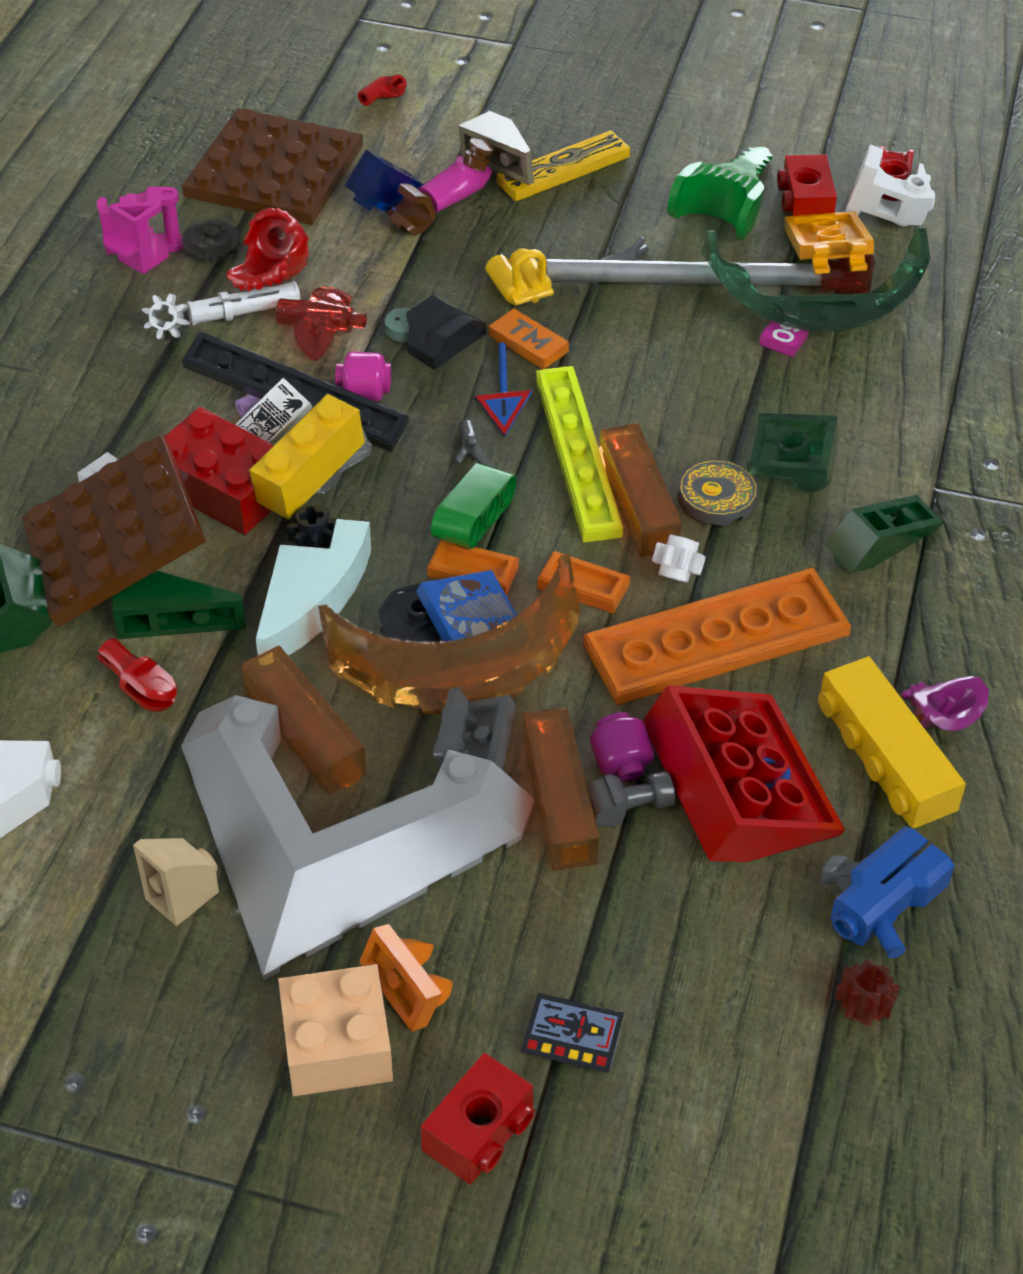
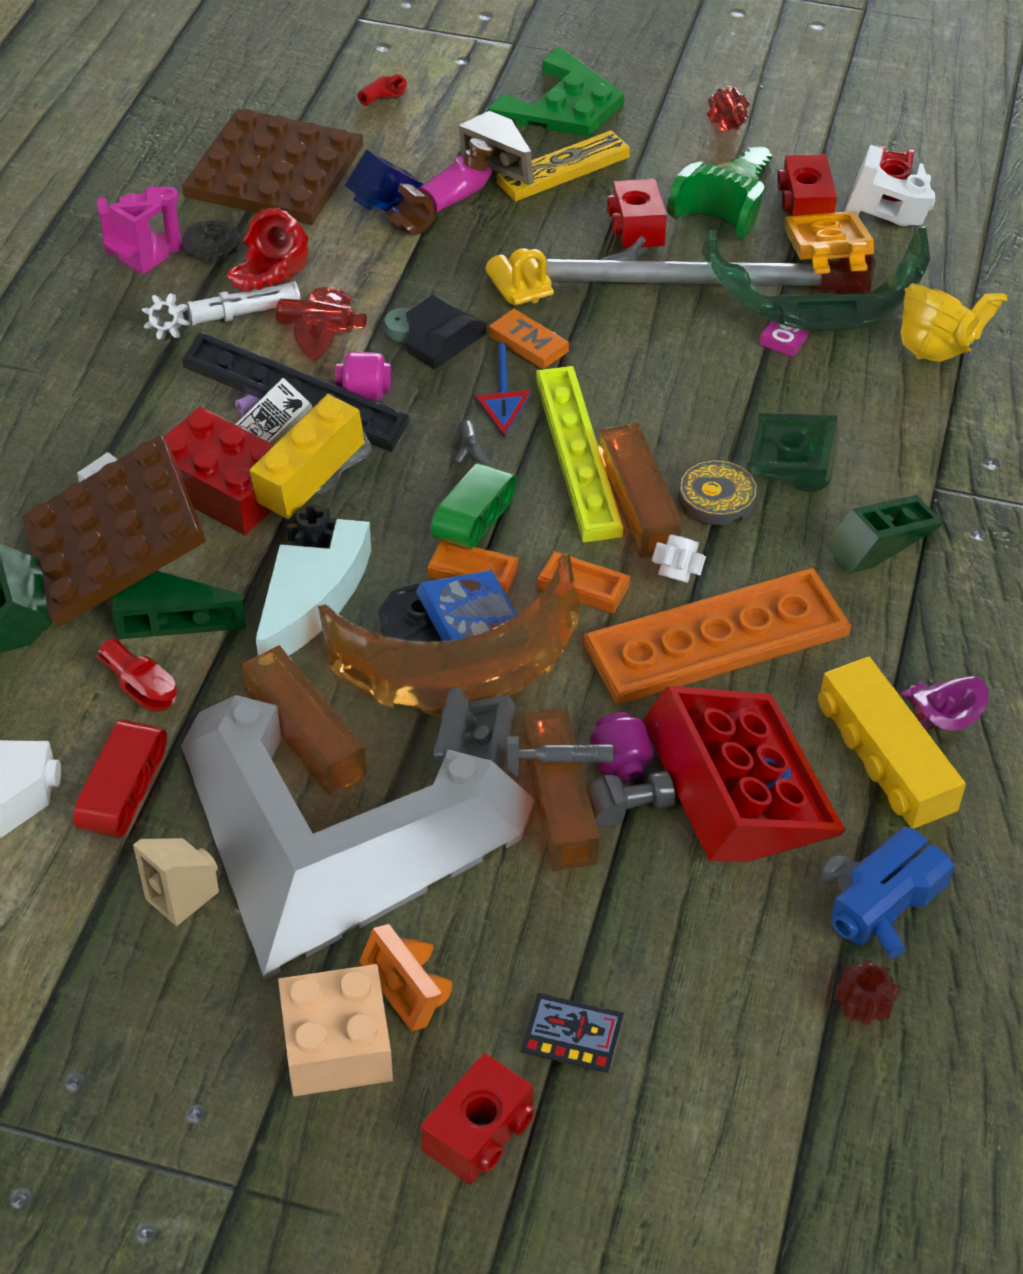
none -> red beam [73,719,167,839]
none -> green wing [488,47,624,137]
none -> dark grey piece [507,737,613,777]
none -> red brick [607,179,667,249]
none -> clear red gear [707,87,750,132]
none -> yellow head [900,283,1008,362]

